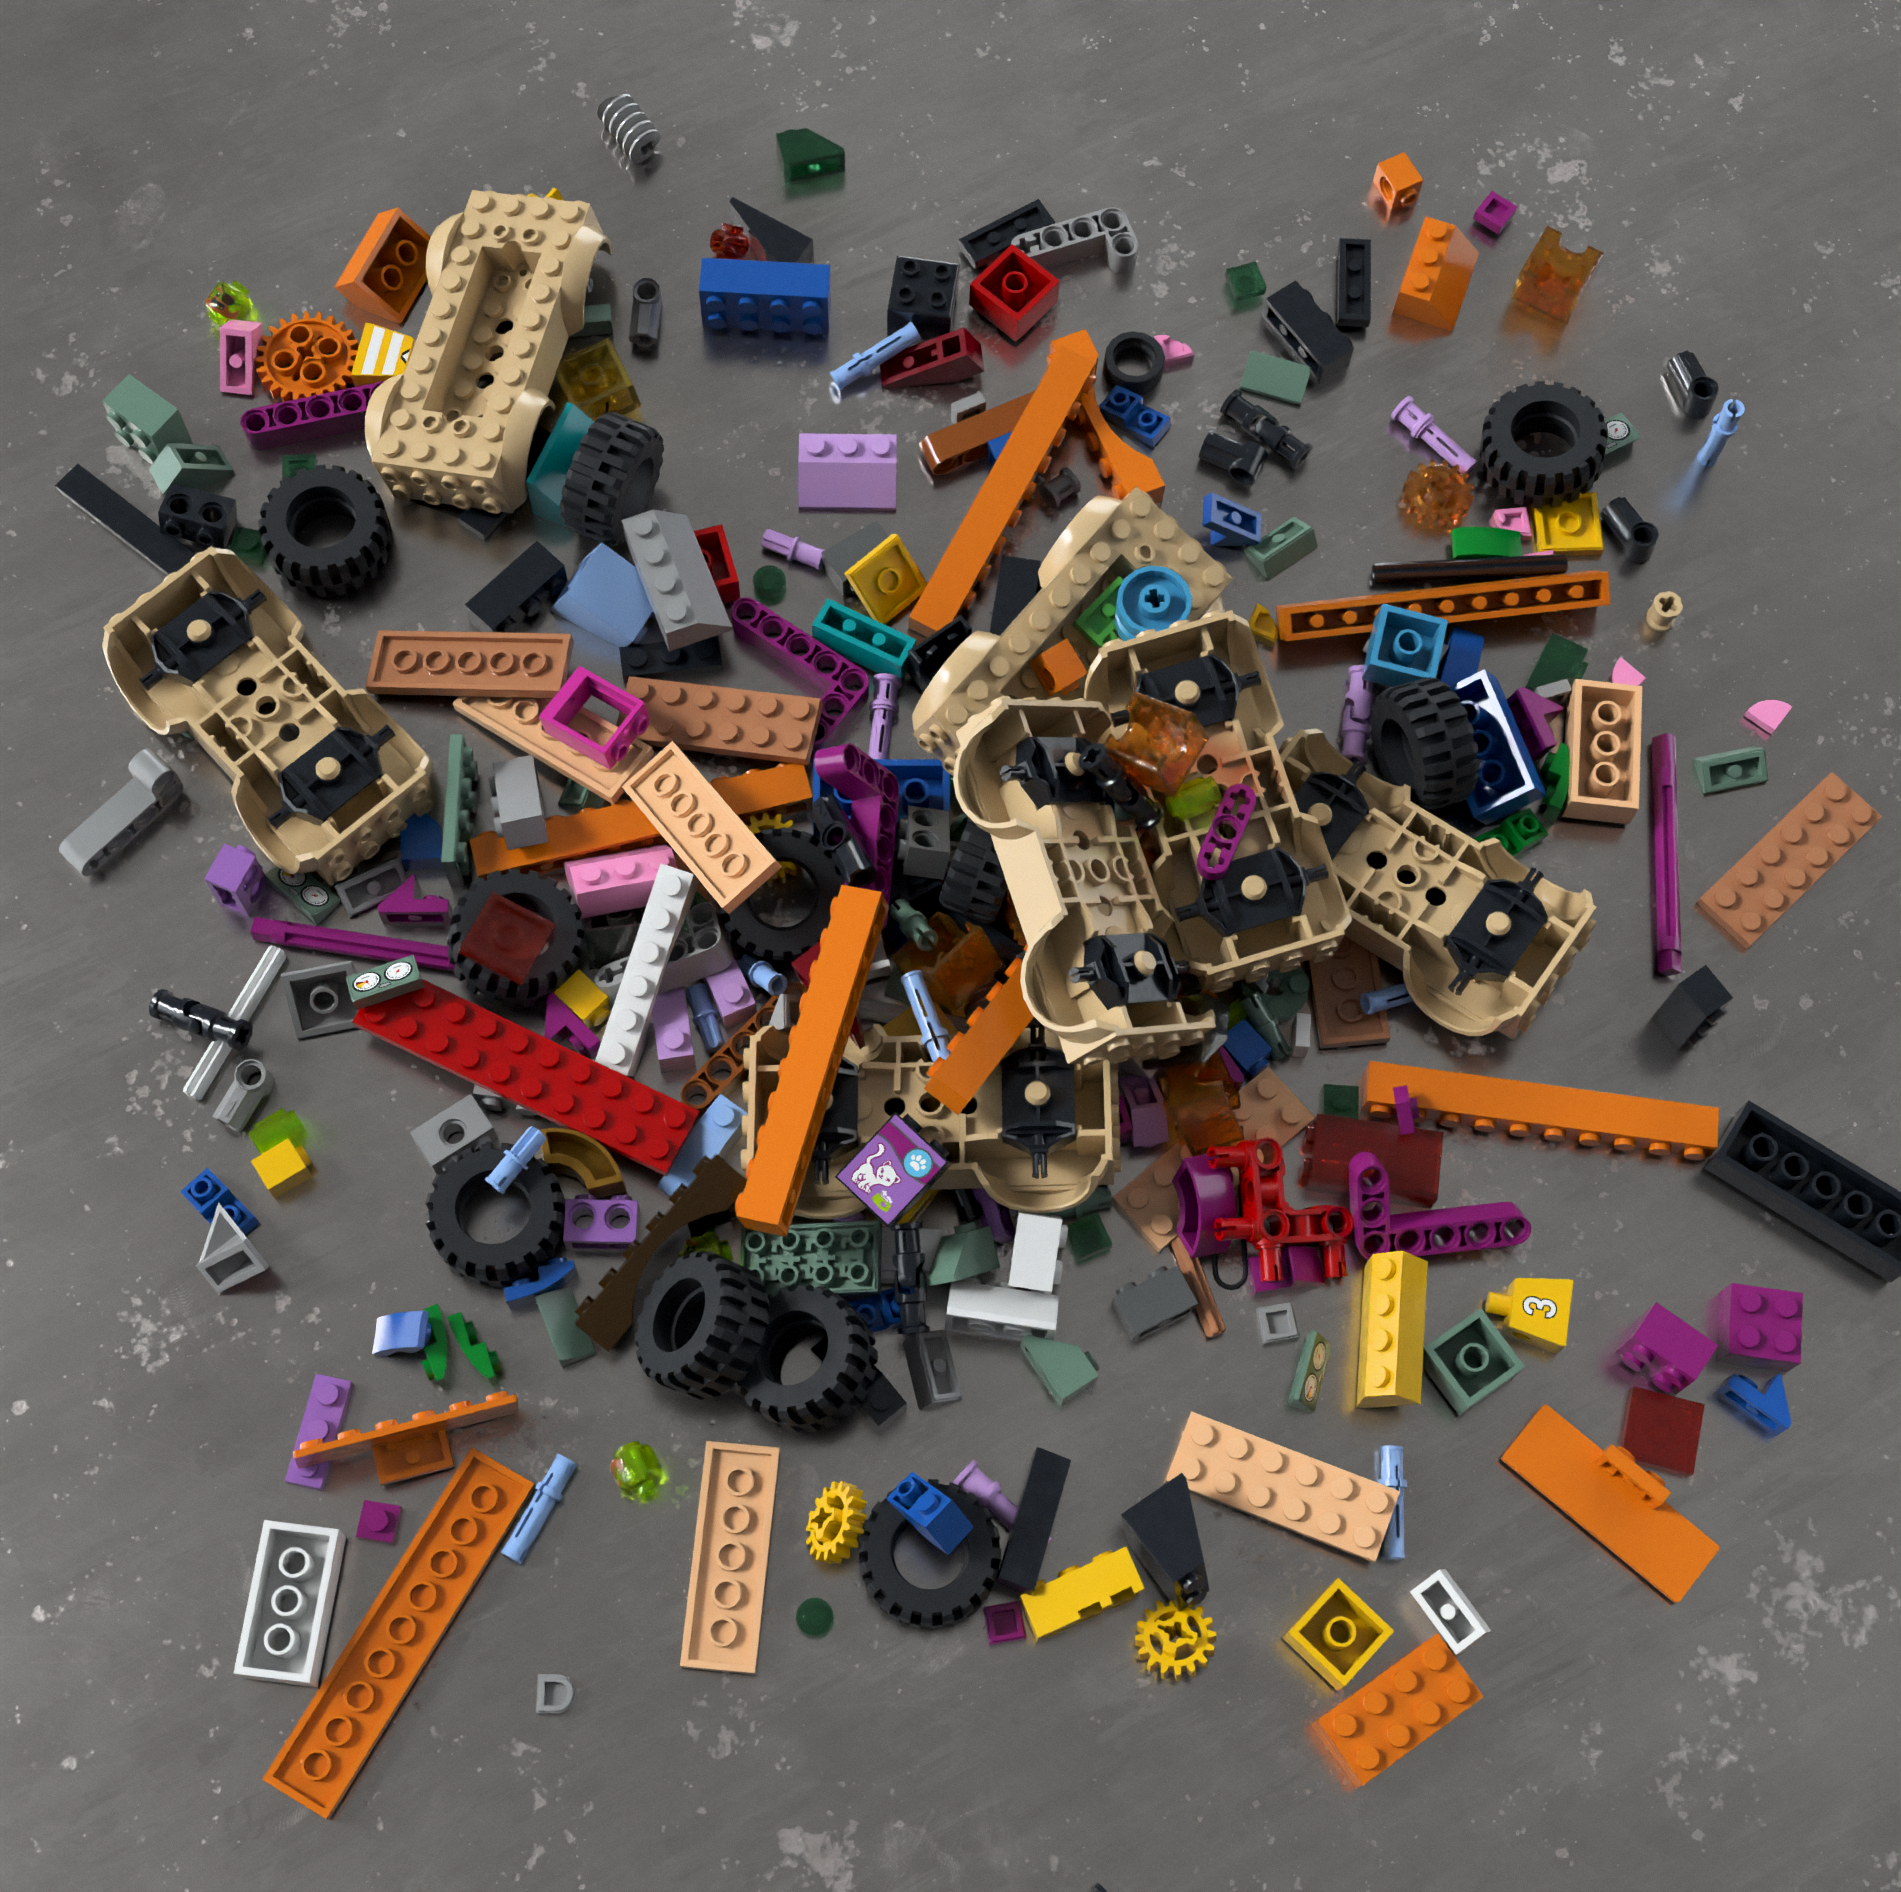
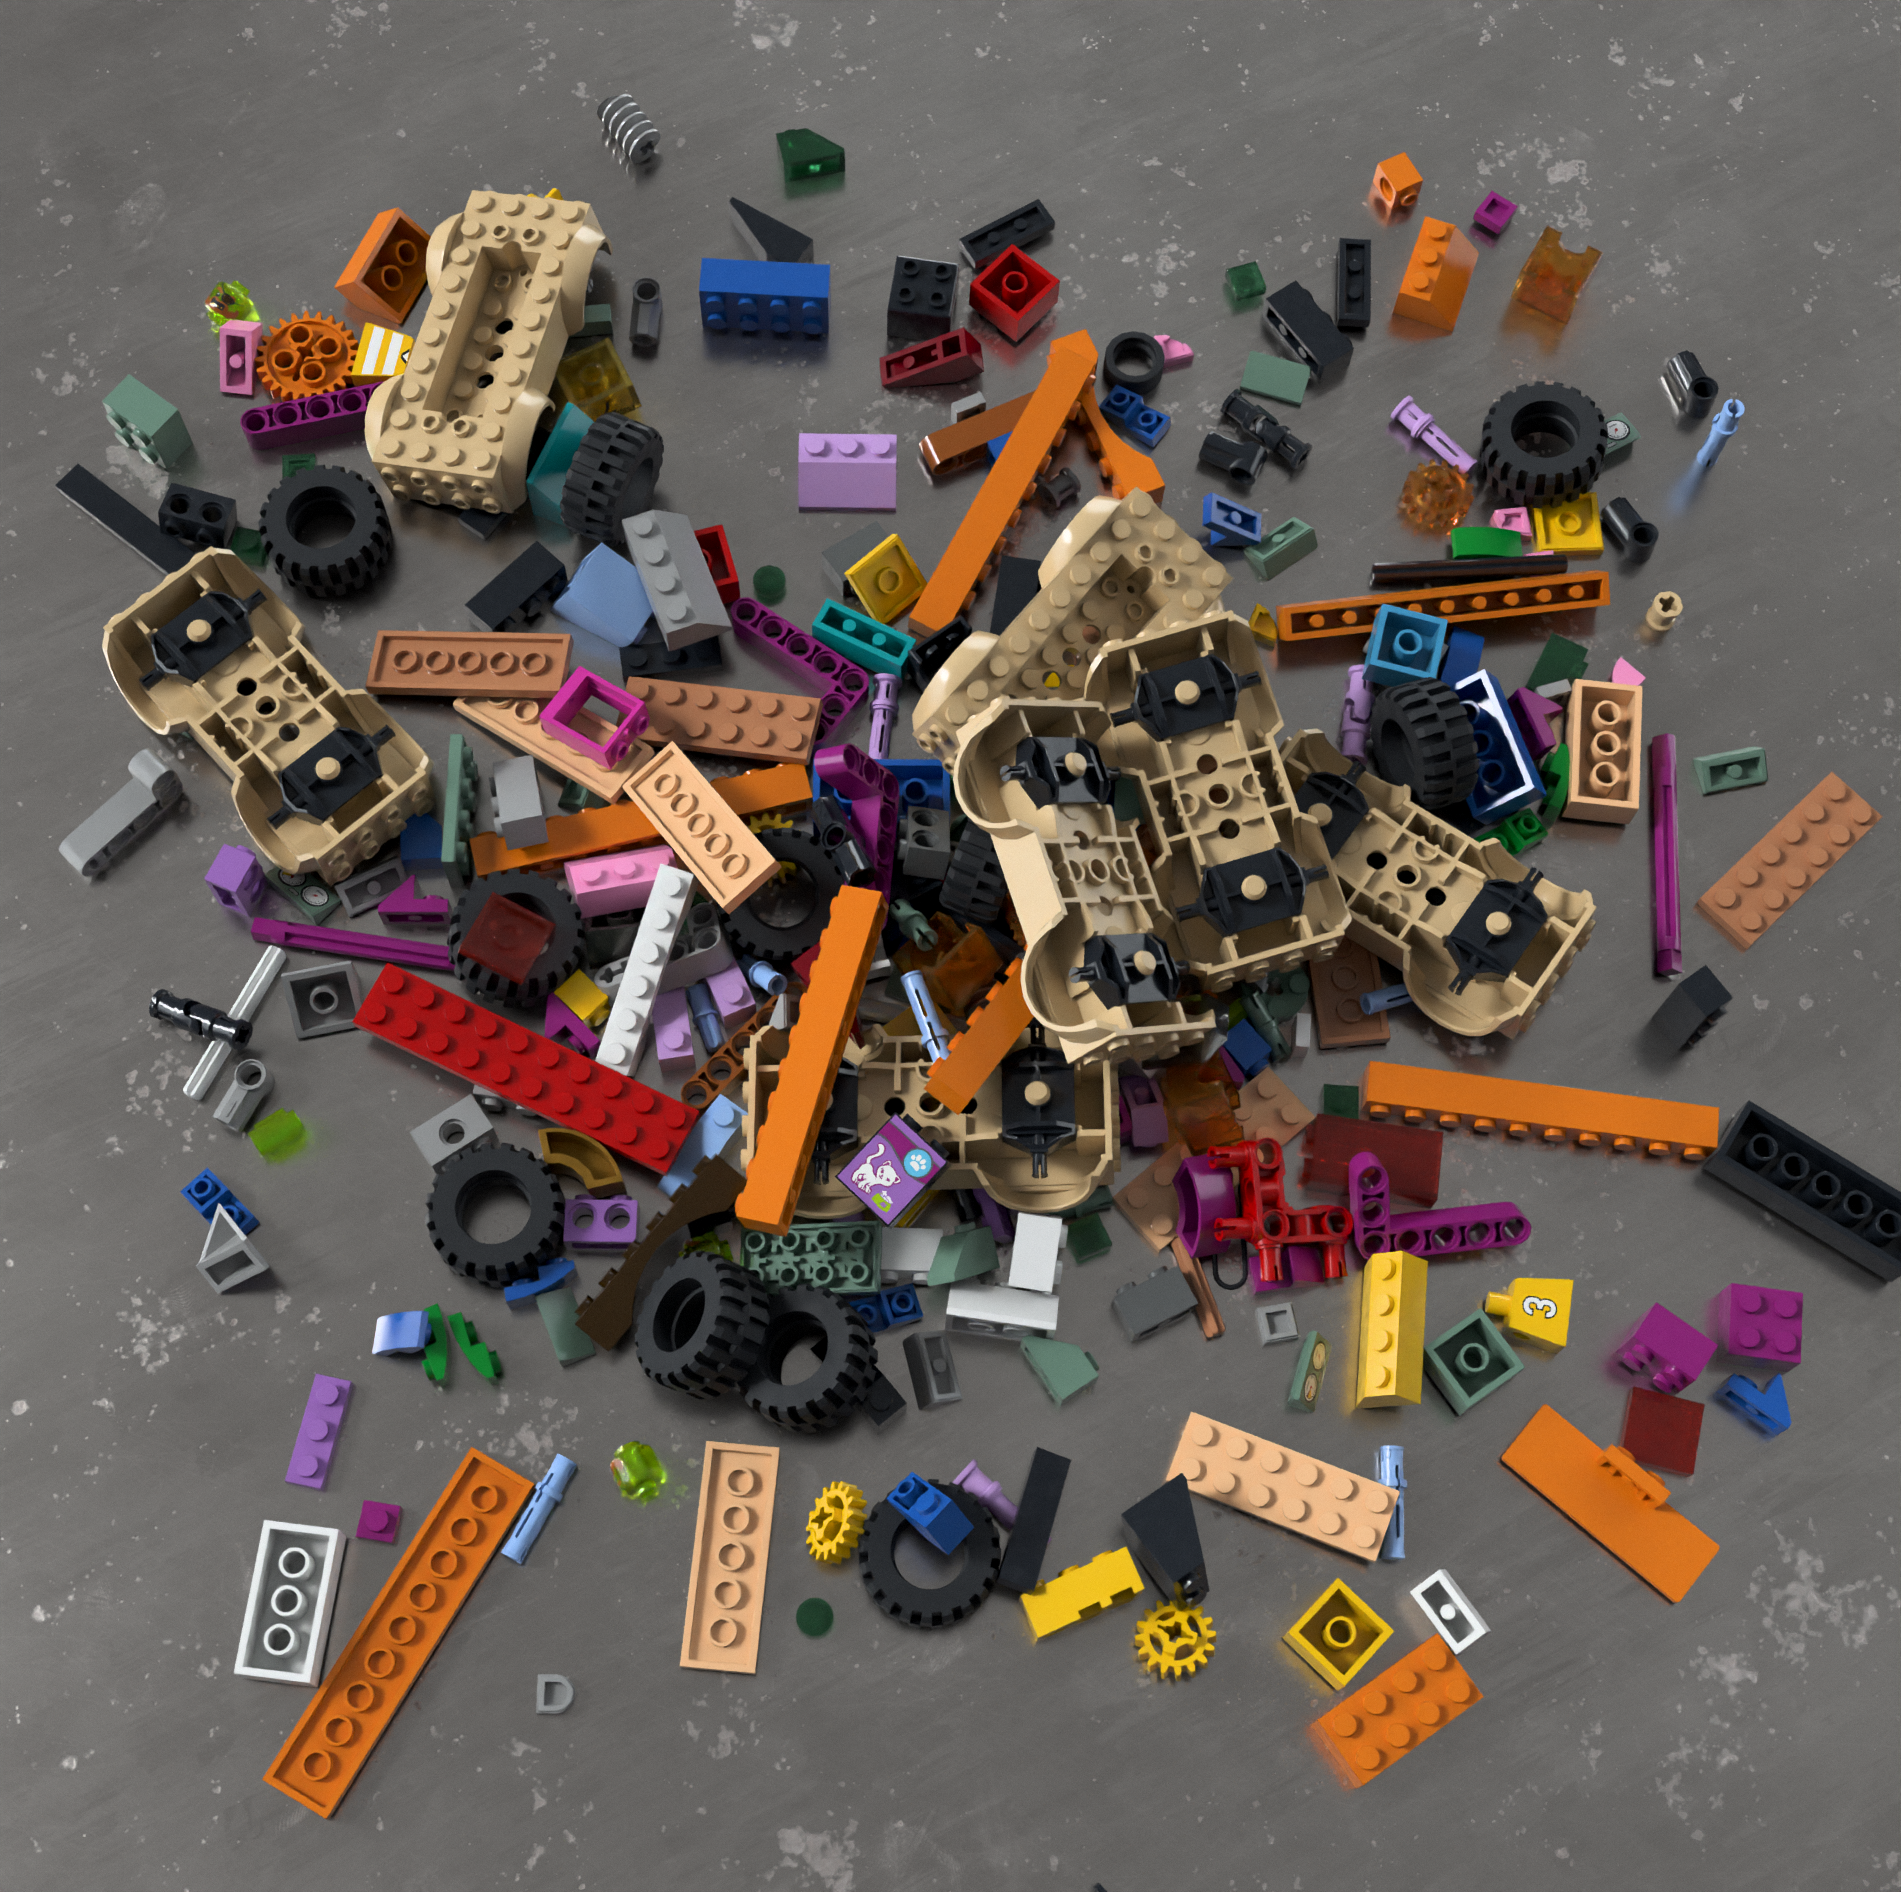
sand green slope [149,443,234,495] -> none
yellow brick [251,1138,313,1199] -> none
orange bracket [293,1391,518,1486] -> none
slope [345,955,424,1010] -> none
light blue axle [485,1126,546,1194] -> none
clear red gear [710,223,749,260] -> none
lavender axle [761,529,825,570] -> none
light blue pin [830,322,922,391] -> none
black piece [891,1222,930,1334] -> none
magenta tile [983,1600,1027,1646] -> none
light grey beam [1011,207,1139,274] -> none
orange brick [1028,638,1088,697] -> none
bright green plate [1072,576,1123,648] -> none
black piece [1078,743,1164,830] -> none
clear orange piece [1103,692,1209,797] -> none
dark azure wheel [1114,566,1192,641] -> none
clear neon green brick [1166,776,1221,822] -> none
magenta beam [1196,784,1256,880] -> none
magenta plate [1393,1085,1420,1135] -> none
bright pink tile [1744,700,1793,735] -> none

